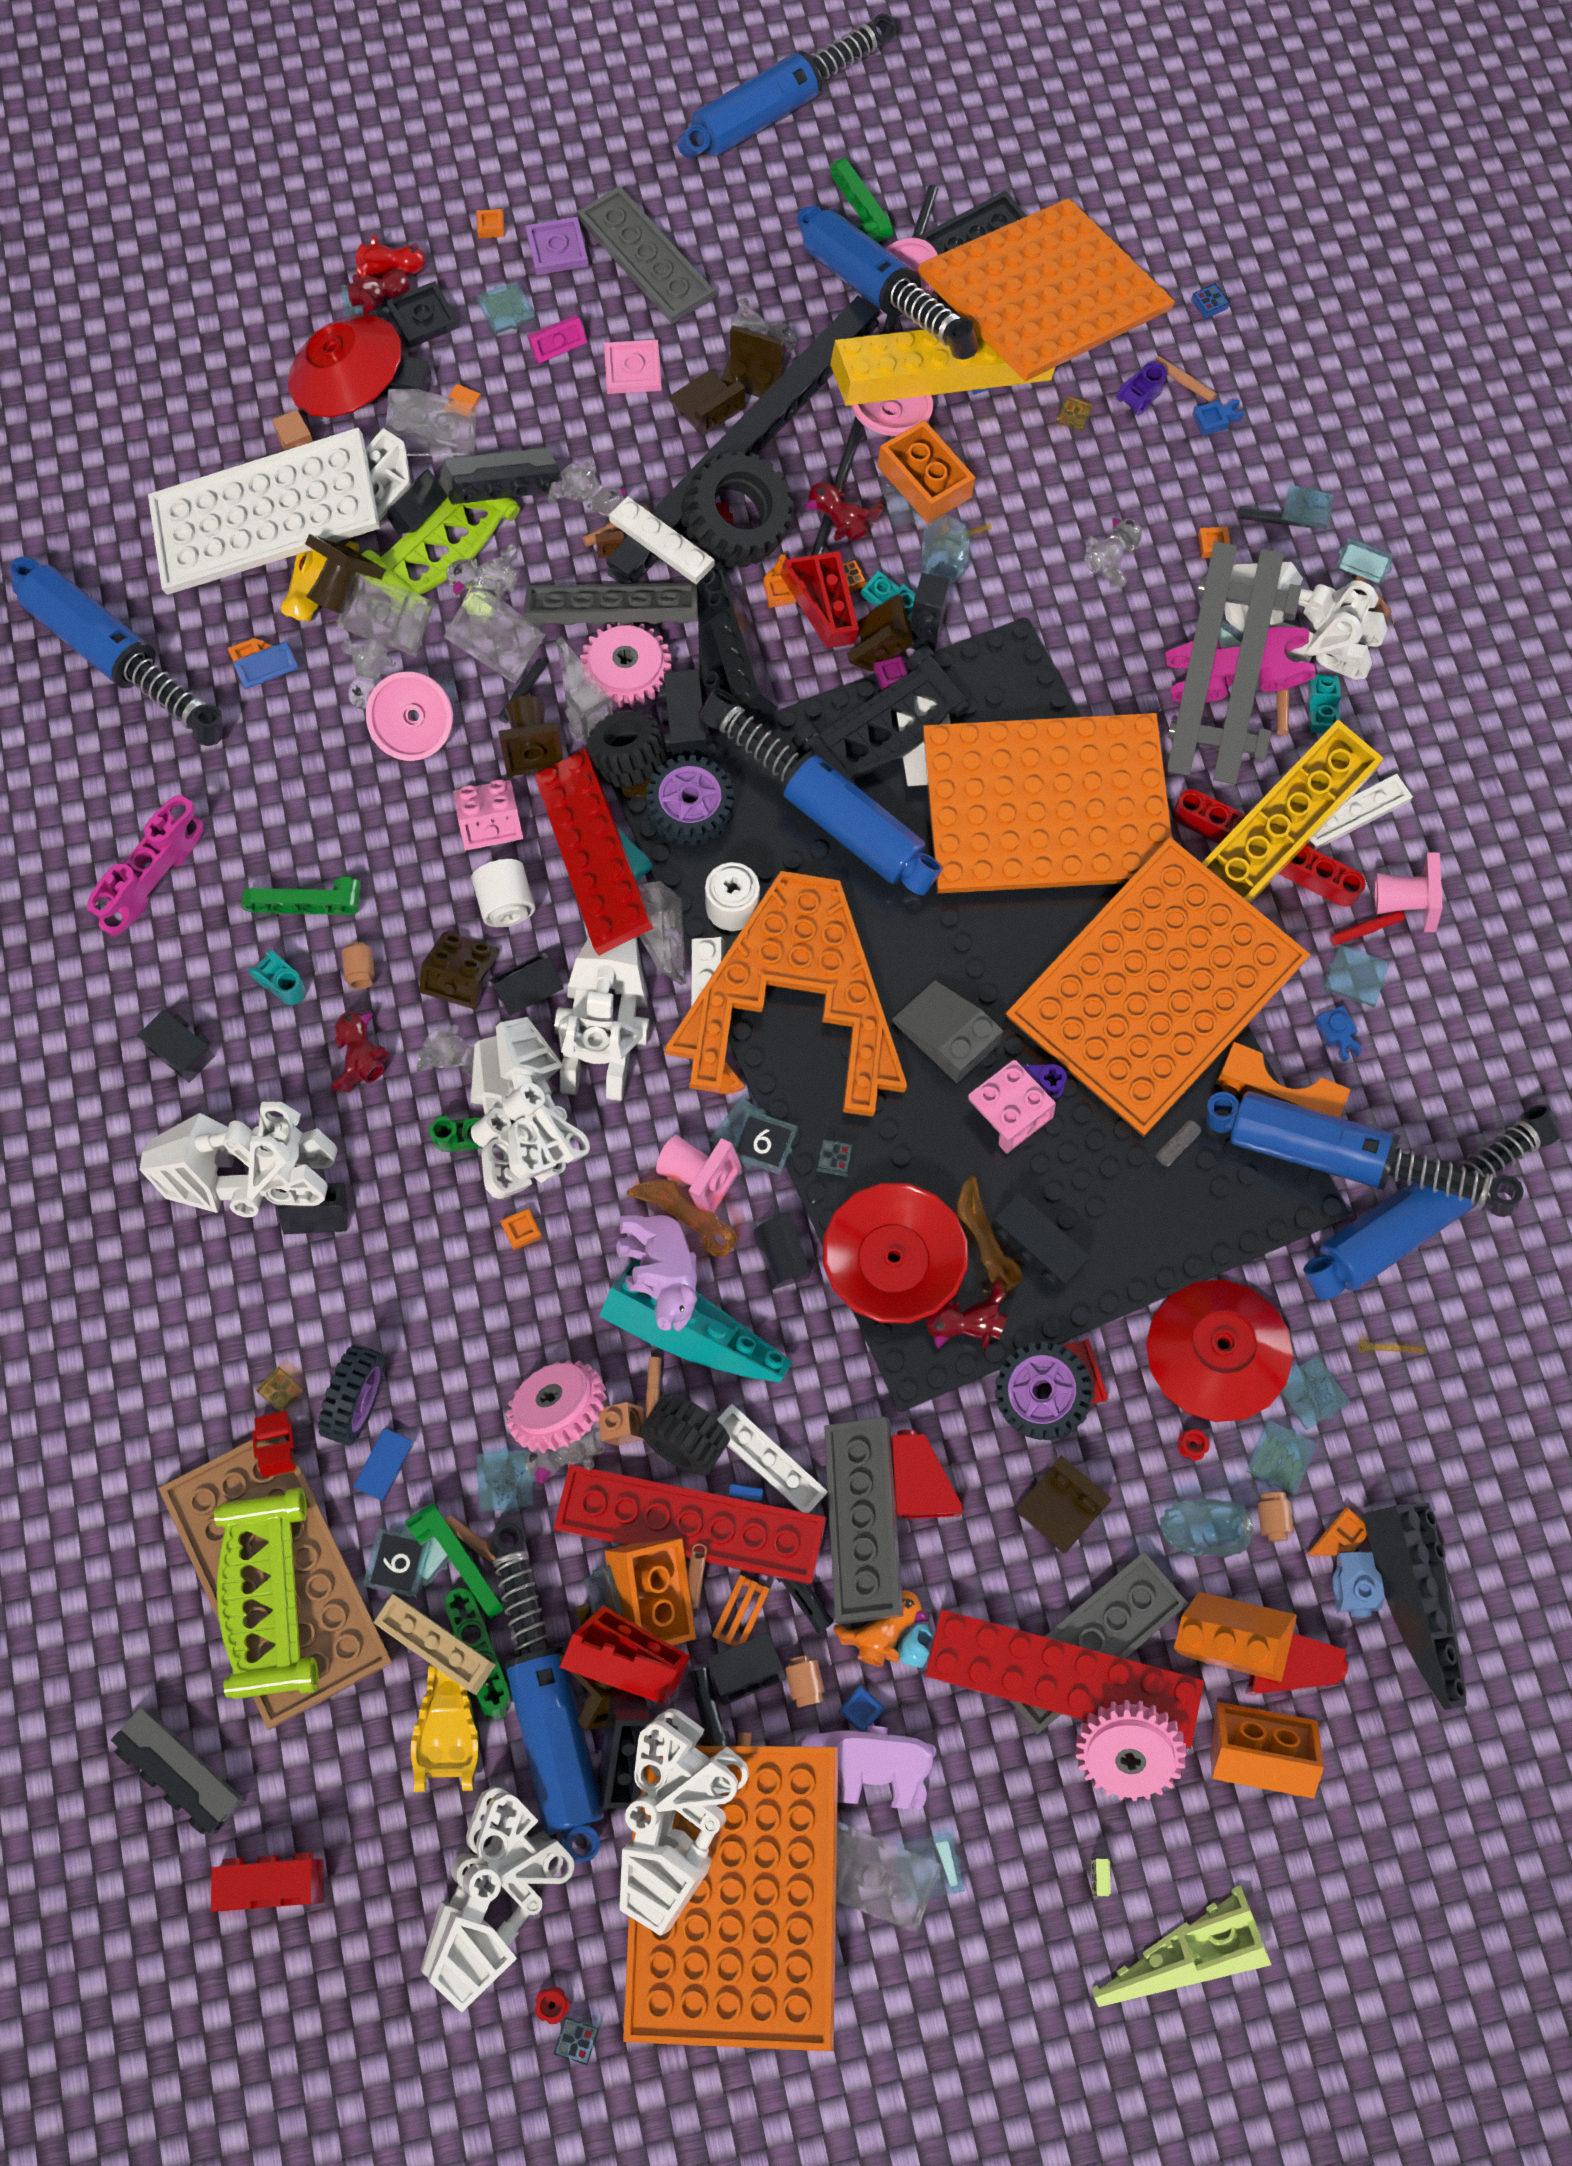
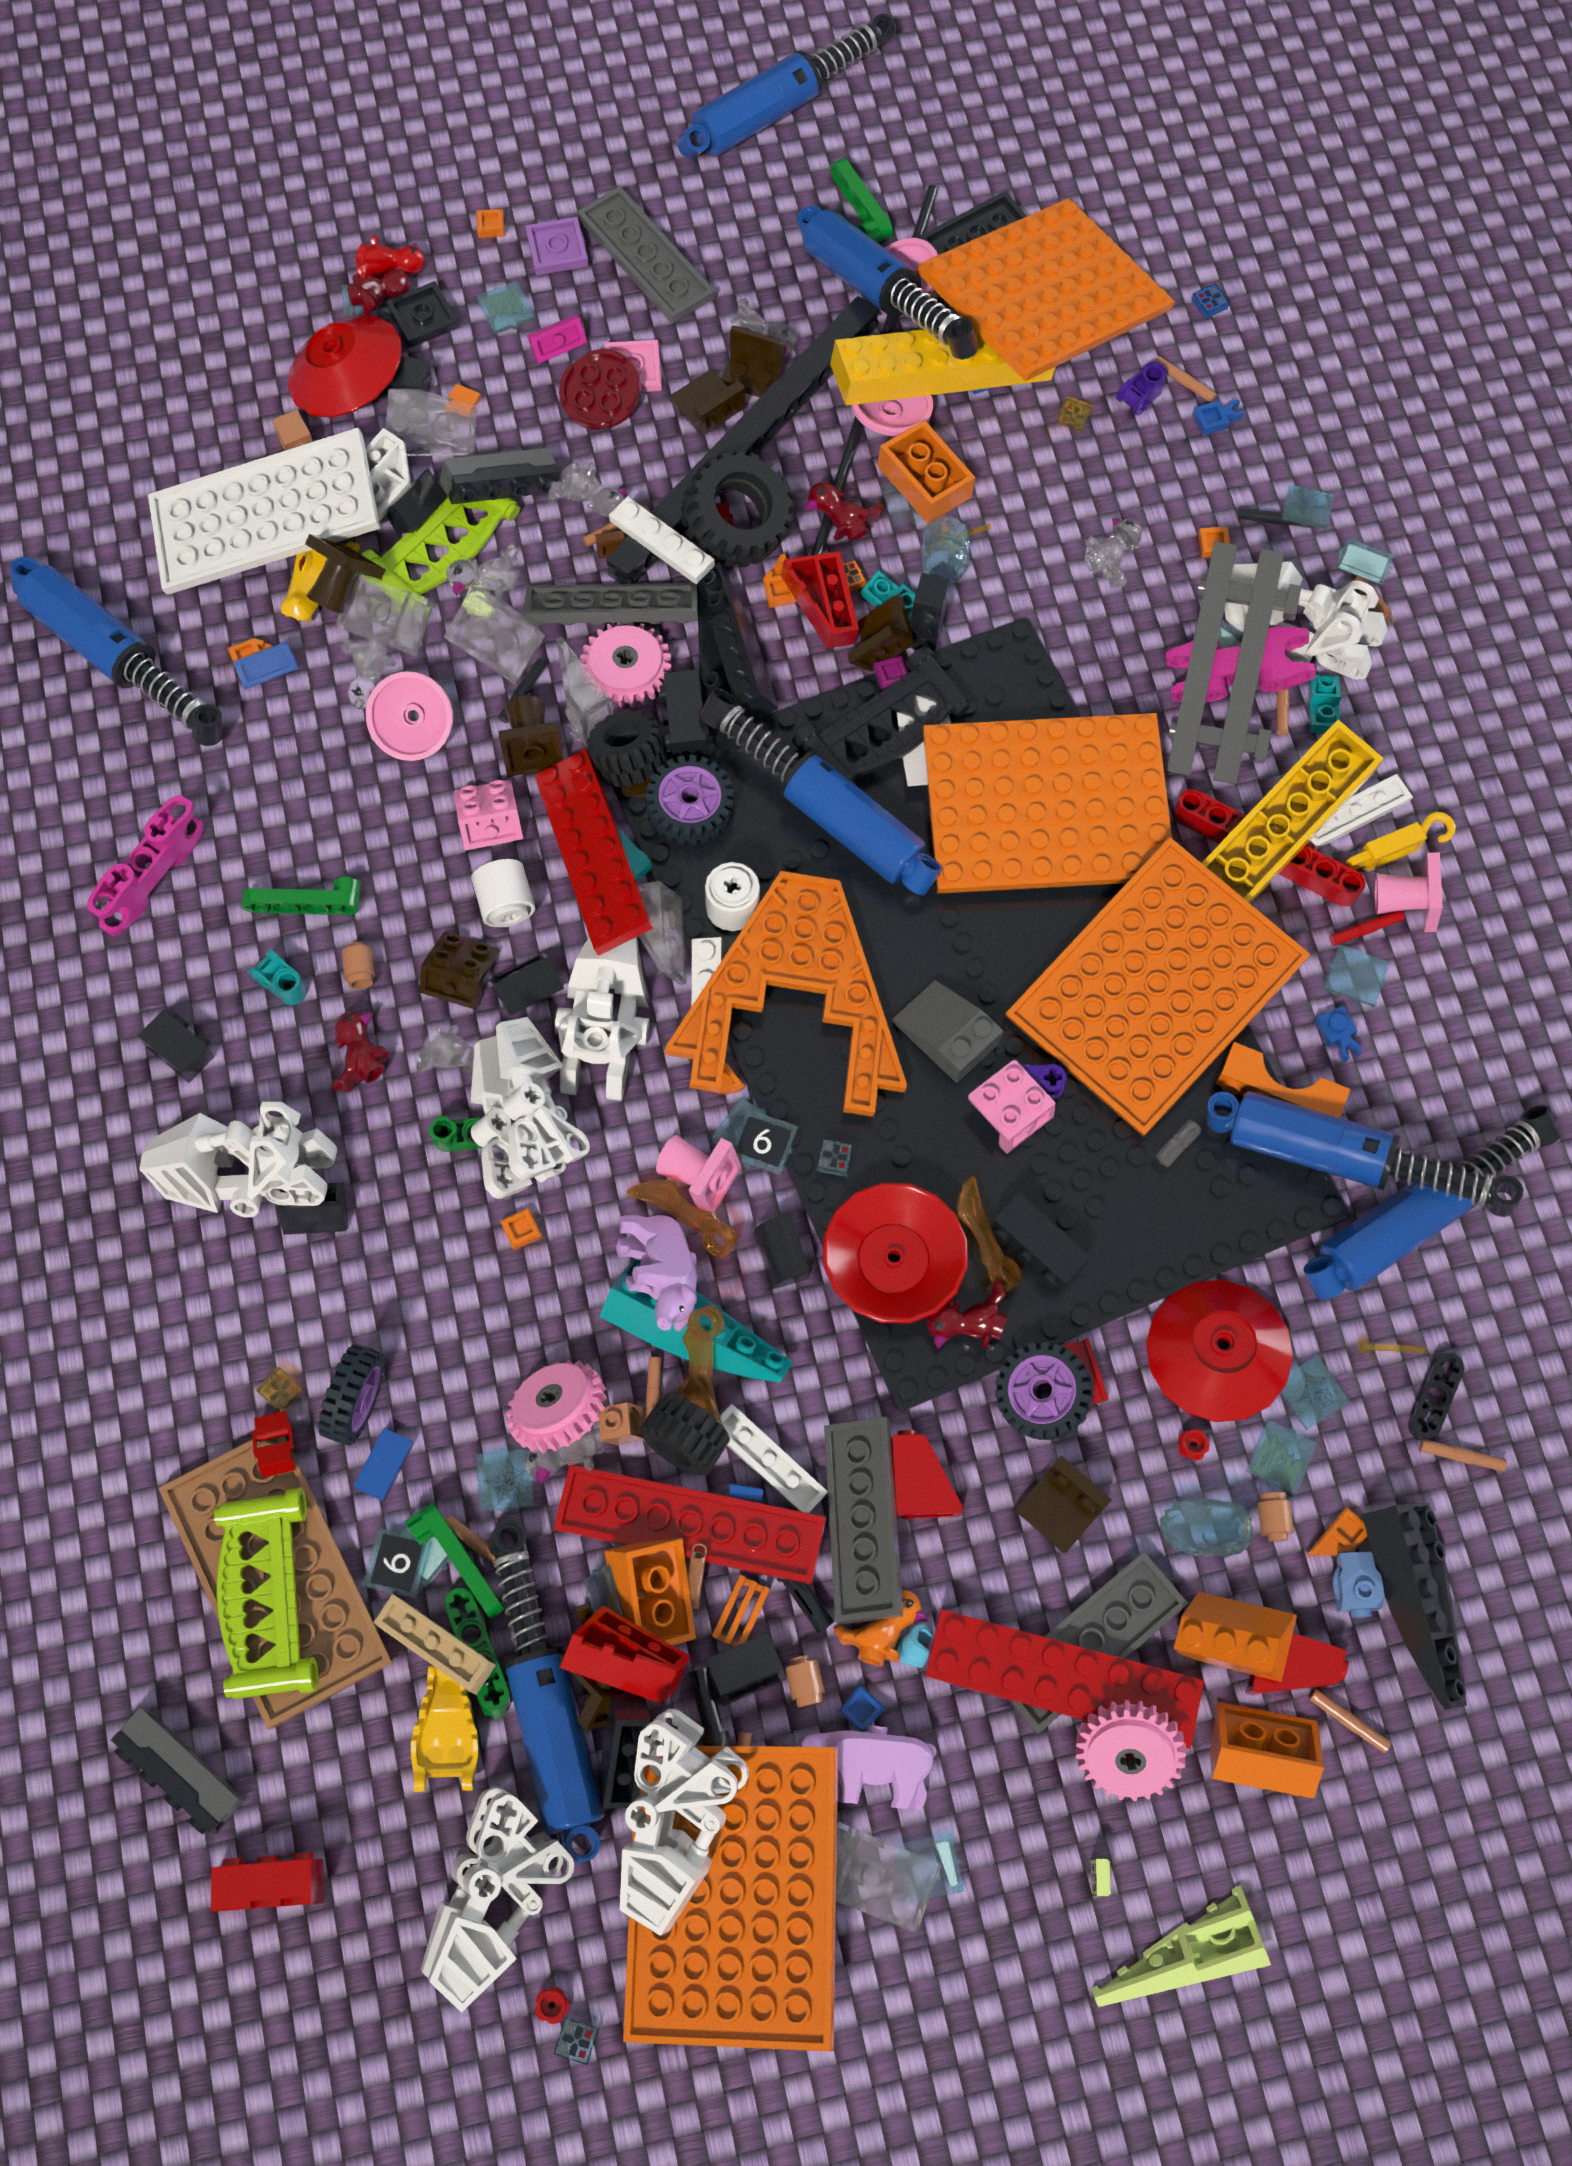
none -> dark red tile [559,349,642,430]
none -> clear orange piece [677,1306,724,1427]
none -> nougat piece [1309,1689,1391,1753]
none -> yellow piece [1345,812,1456,872]
none -> black beam [1408,1353,1464,1441]
none -> nougat piece [1419,1439,1507,1472]

